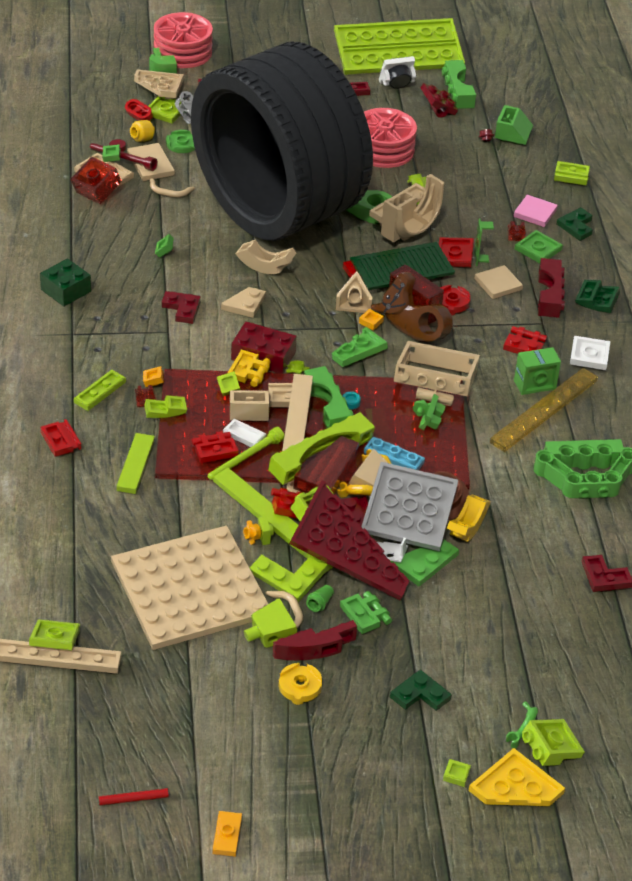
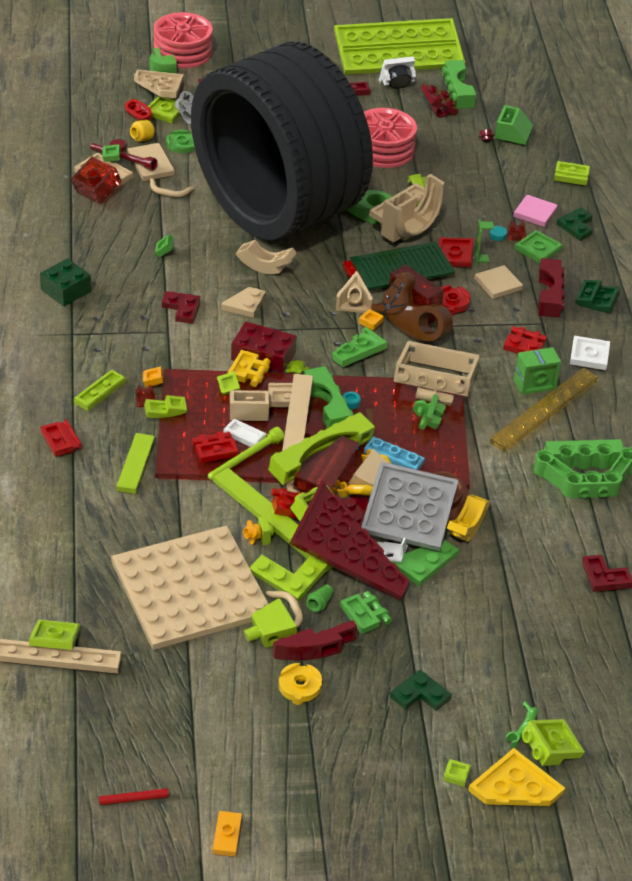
none -> teal tile [489,226,507,241]

